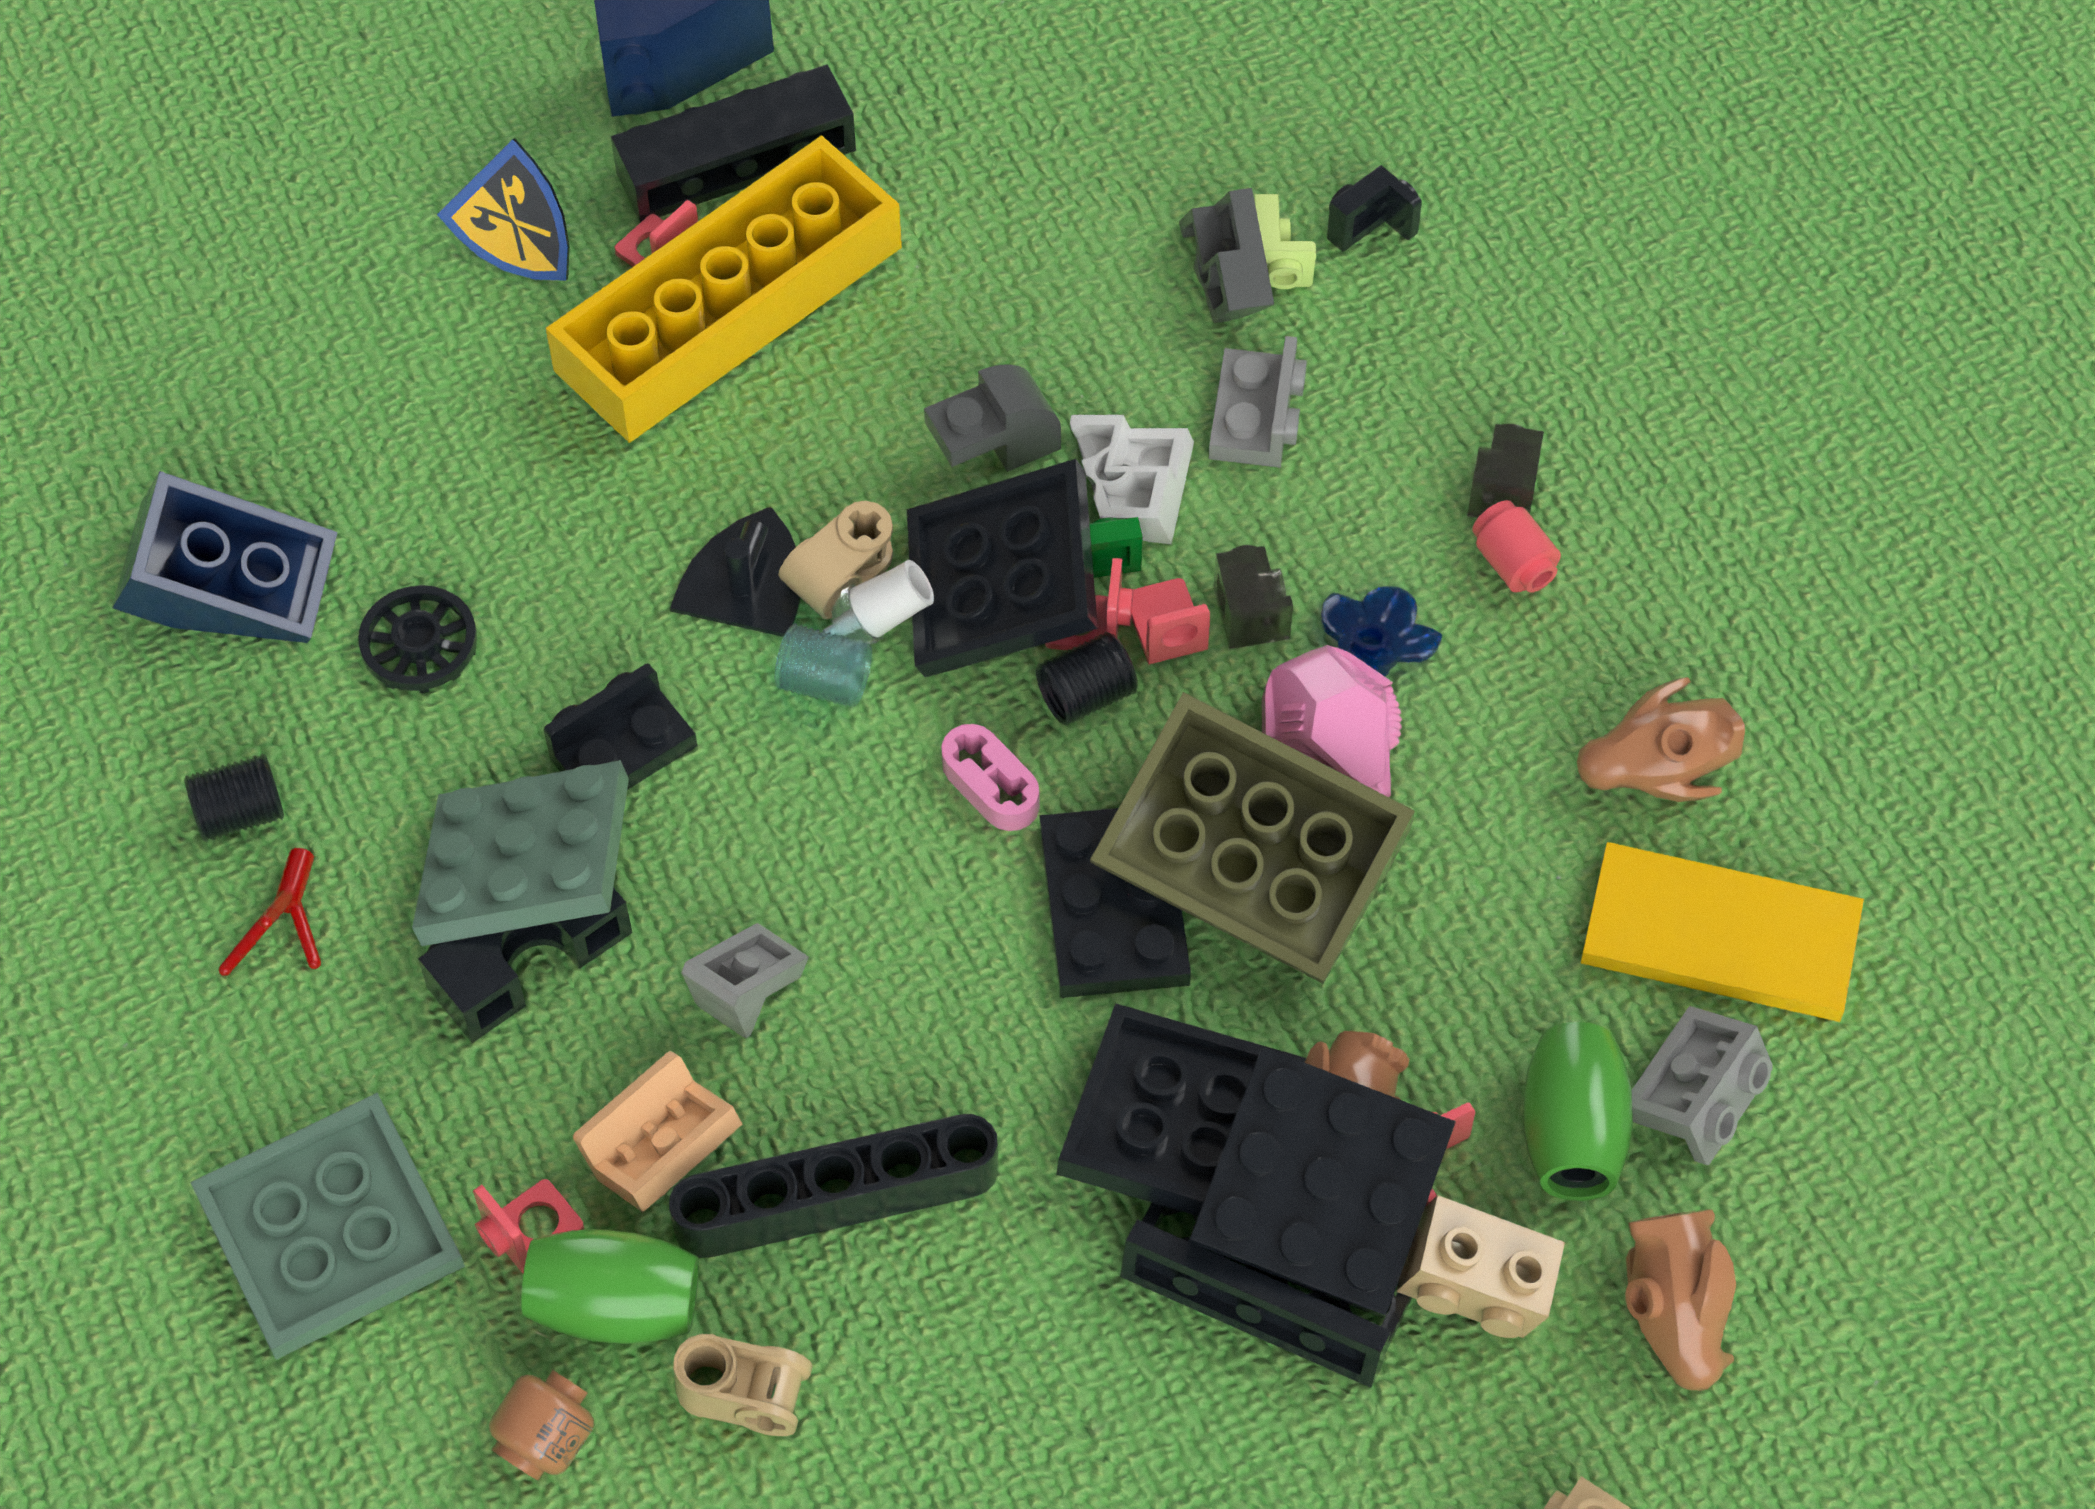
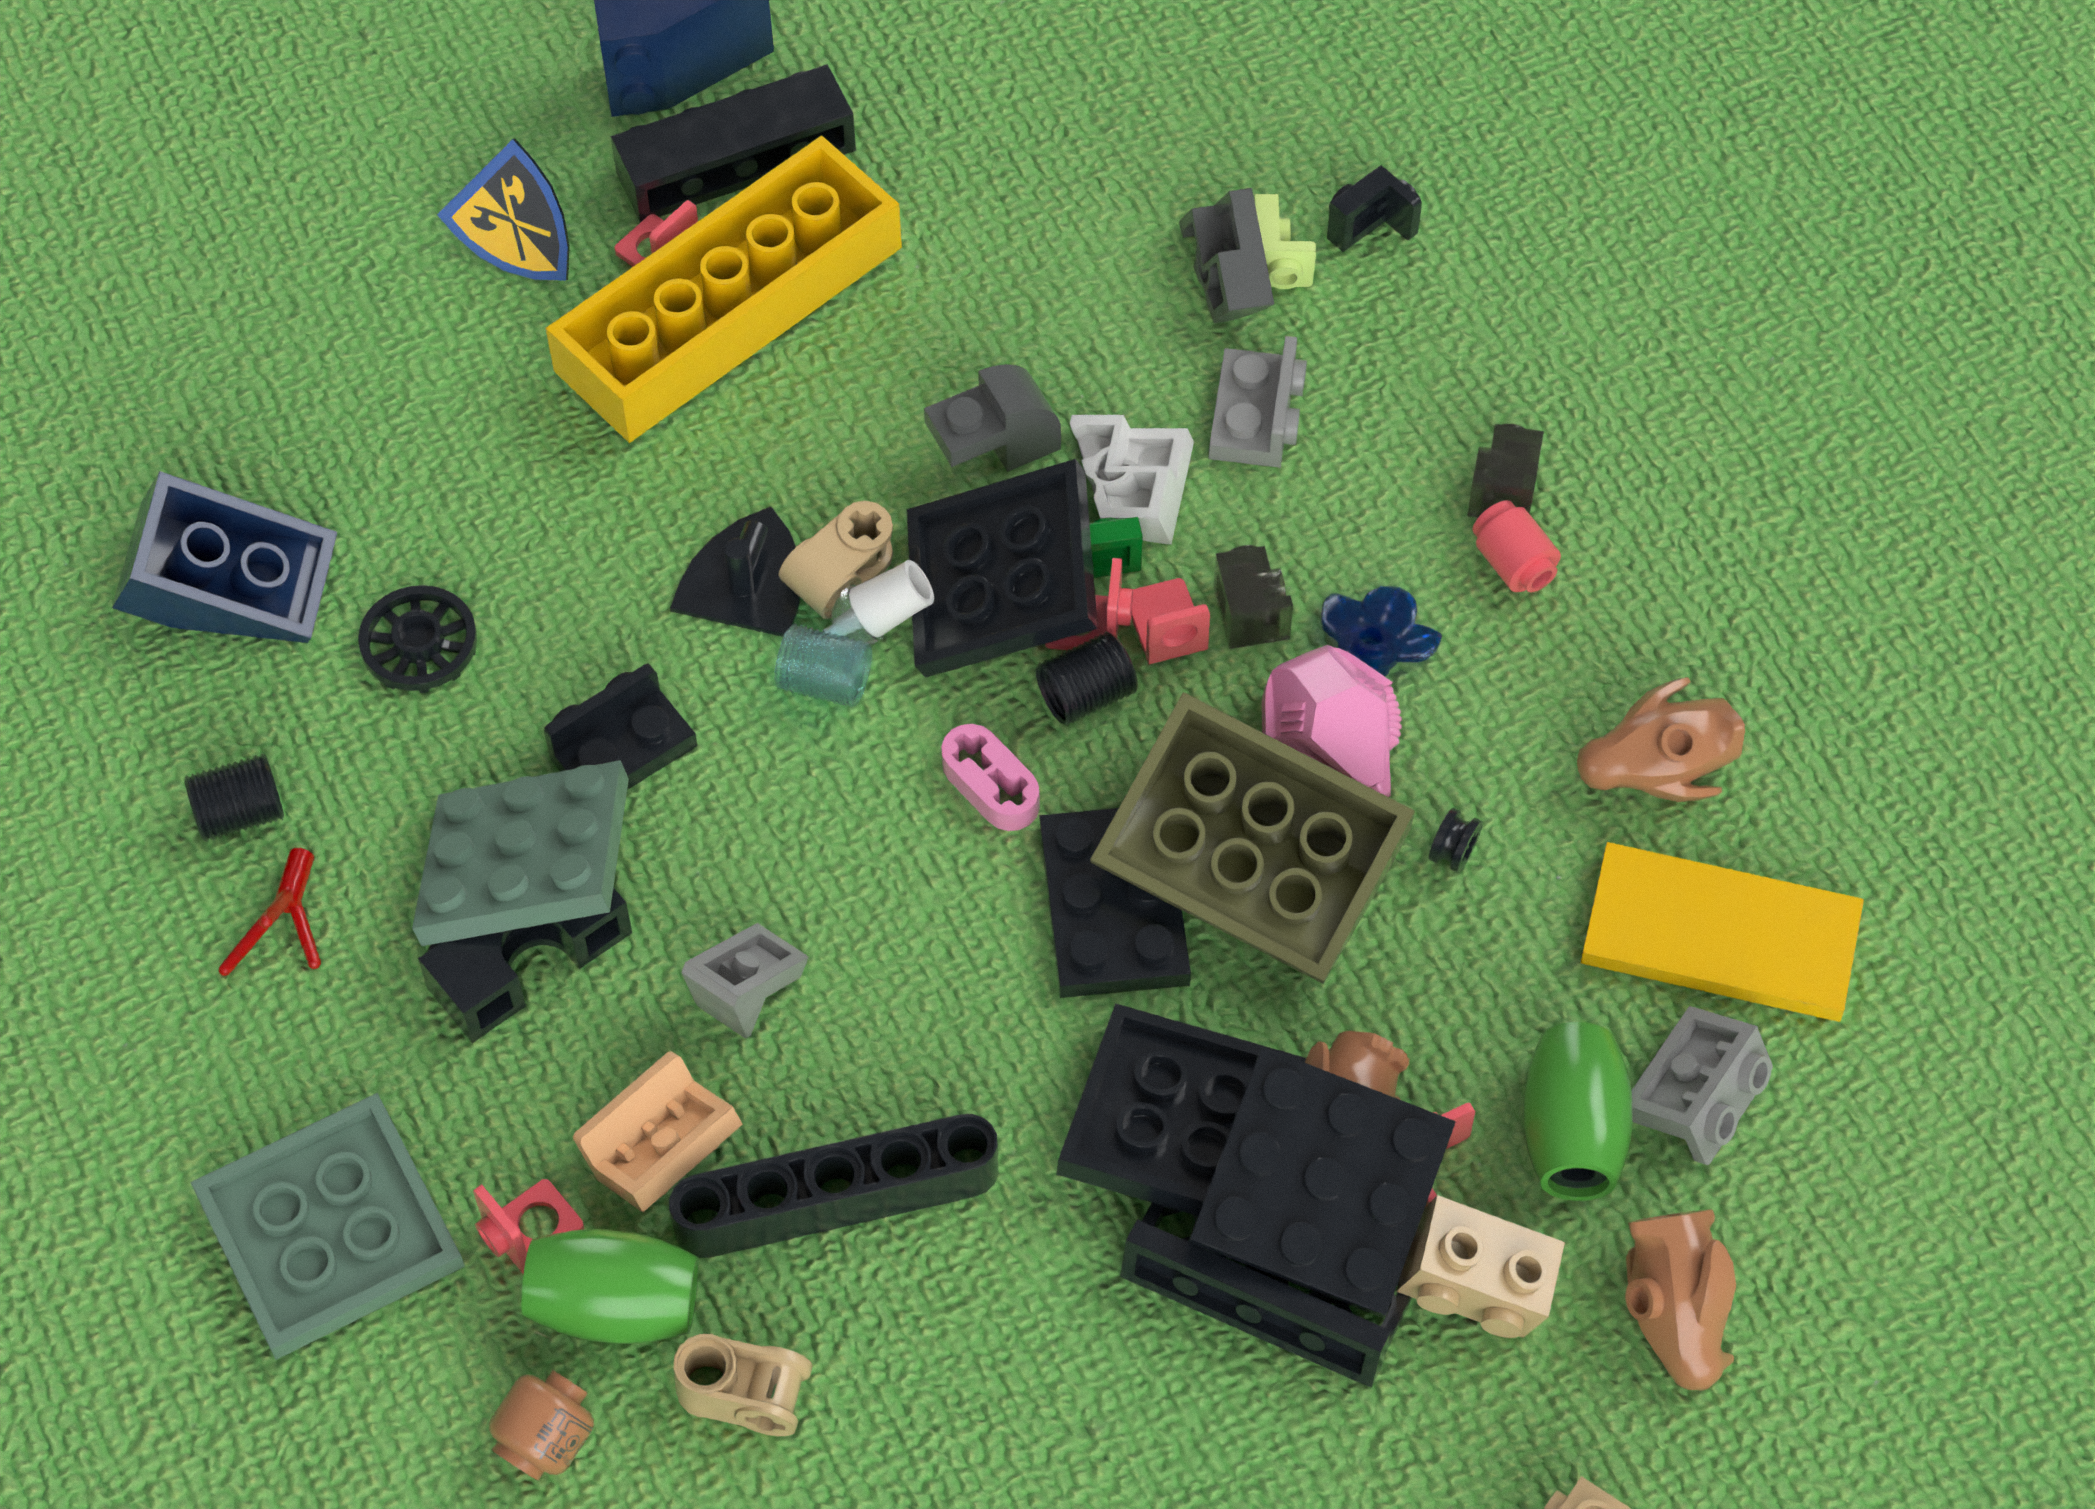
none -> black bush [1428,808,1483,874]

